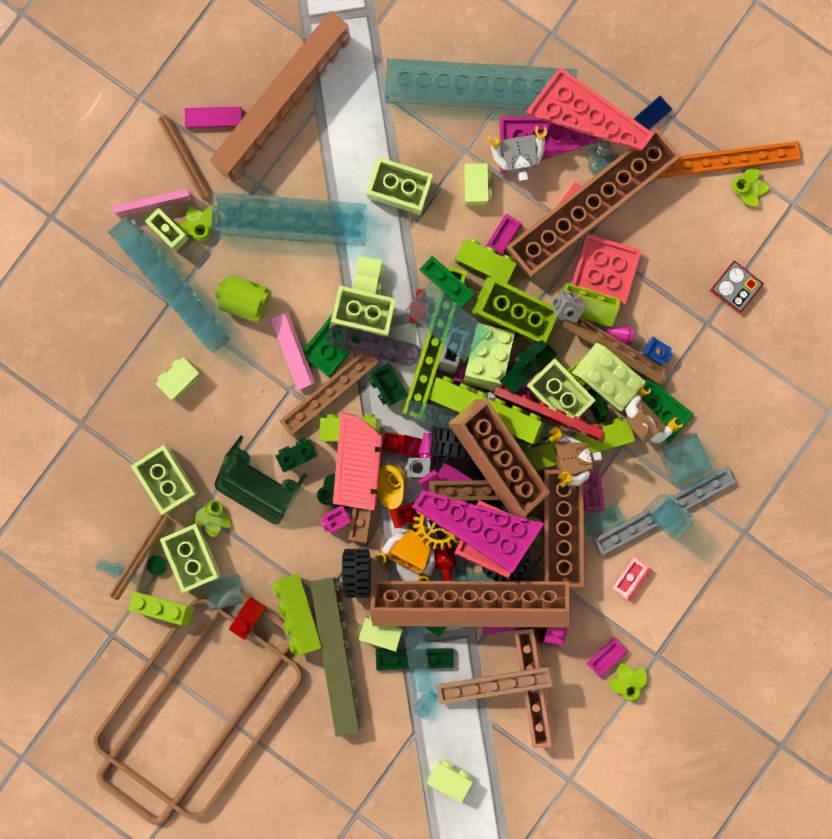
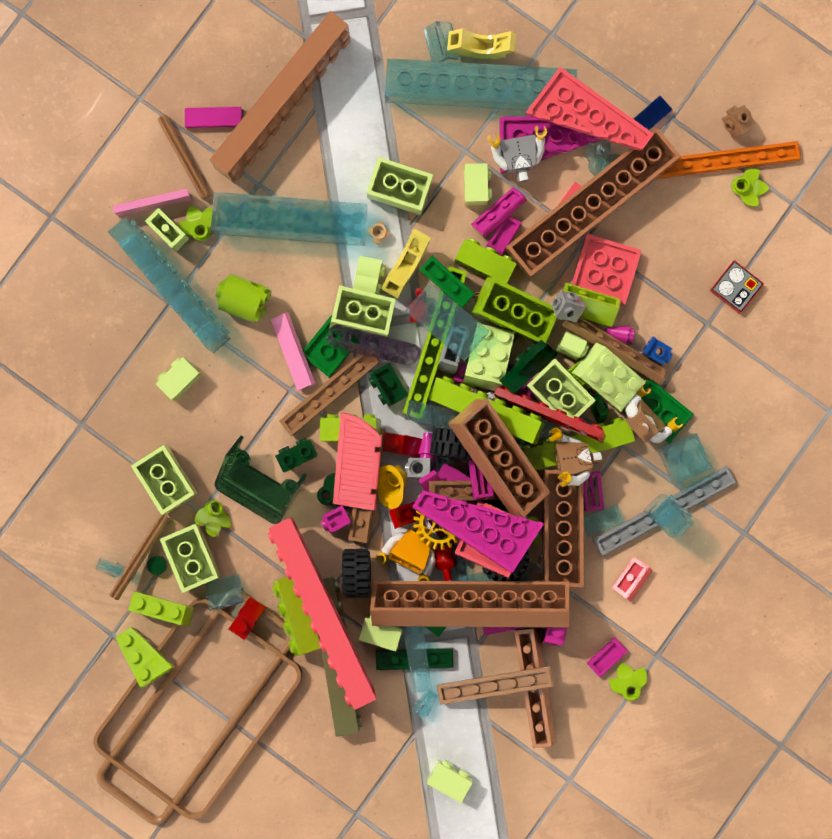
none -> lime wing [115,627,175,688]
none -> coral brick [267,517,377,710]
none -> light nougat plate [367,221,390,244]
none -> light yellow arch [381,229,431,299]
none -> clear light blue panel [423,21,460,65]
none -> light yellow arch [447,28,516,59]
none -> dark pink tile [468,460,494,500]
none -> dark pink tile [471,187,527,238]
none -> yellowish green brick [556,331,589,360]
none -> medium nougat brick [721,105,756,138]

